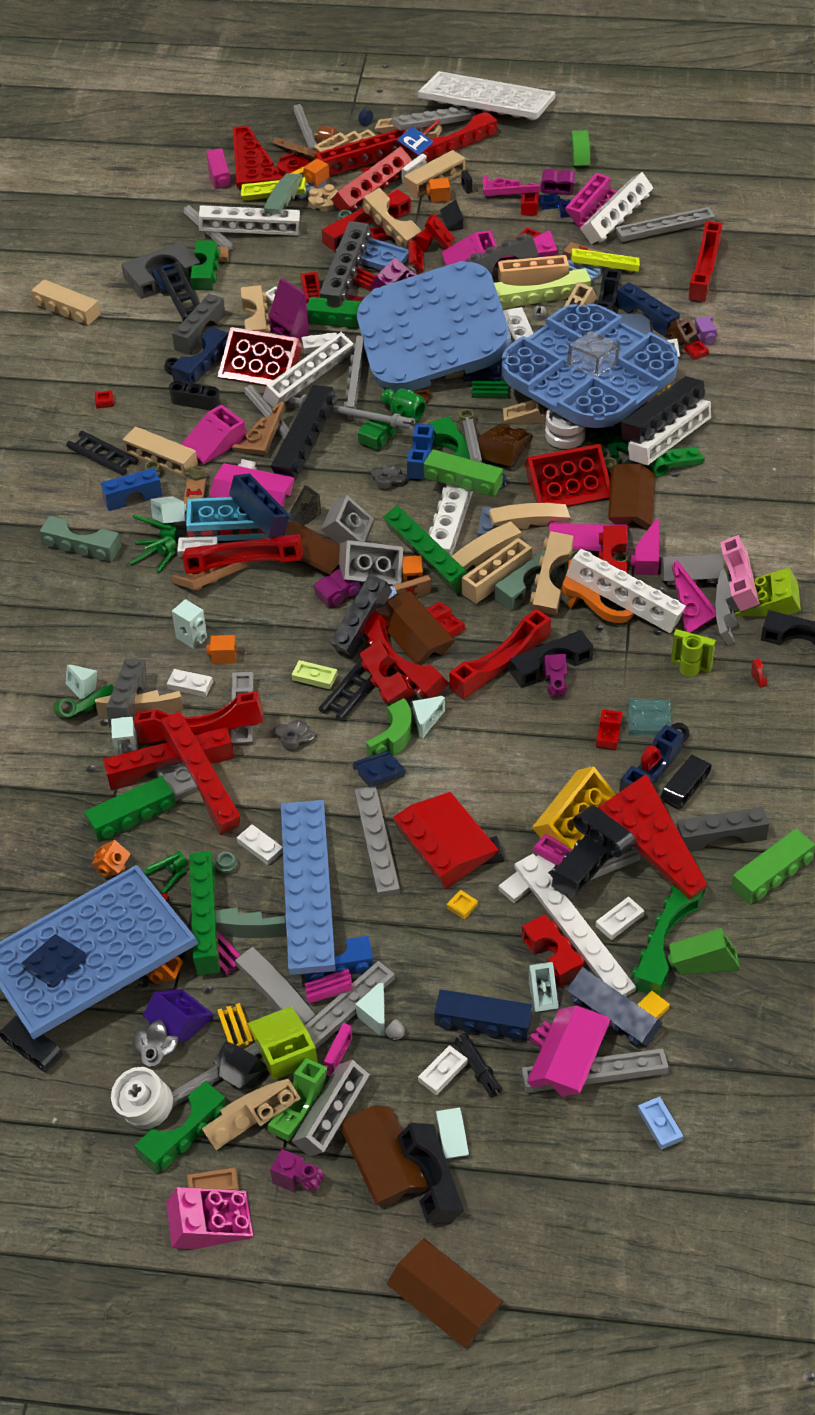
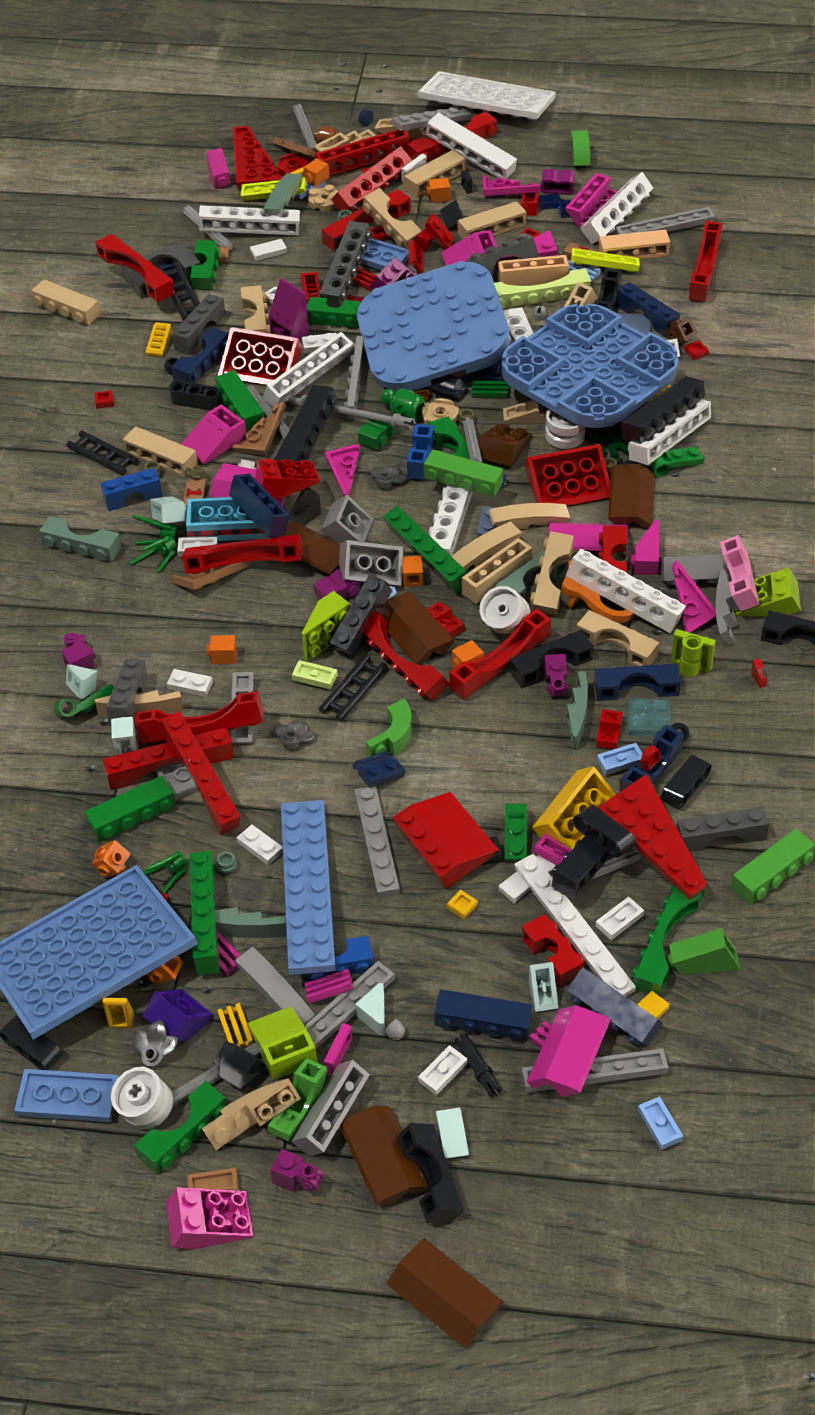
dark blue plate [21,934,87,988] -> none
light aqua brick [172,599,207,649] -> none
red arch [360,640,415,705] -> none
medium nougat tile [392,575,431,598] -> none
blue piece [397,119,440,156] -> none
light aqua slope [412,696,445,738] -> none
clear brick [567,331,620,377] -> none
medium lavender brick [694,316,717,345] -> none
none -> medium blue plate [14,1069,119,1122]
none -> magenta brick [61,633,96,669]
none -> red arch [95,233,174,303]
none -> yellow slope [103,998,134,1028]
none -> yellow slope [146,322,172,357]
none -> green brick [214,370,264,432]
none -> white tile [250,239,287,261]
none -> red slope [255,458,320,499]
none -> lime slope [302,591,350,662]
none -> dark pink wing [325,444,360,497]
none -> tan plate [422,398,459,425]
none -> white brick [426,112,517,179]
none -> black slope [427,374,468,402]
none -> orange brick [451,640,484,668]
none -> tan brick [458,201,526,239]
none -> white wheel [480,586,530,636]
none -> green plate [505,804,527,863]
none -> sand green slope [567,671,588,750]
none -> tan arch [576,610,659,666]
none -> dark blue arch [594,664,681,701]
none -> light blue plate [597,743,642,776]
none -> light nougat brick [599,230,670,259]

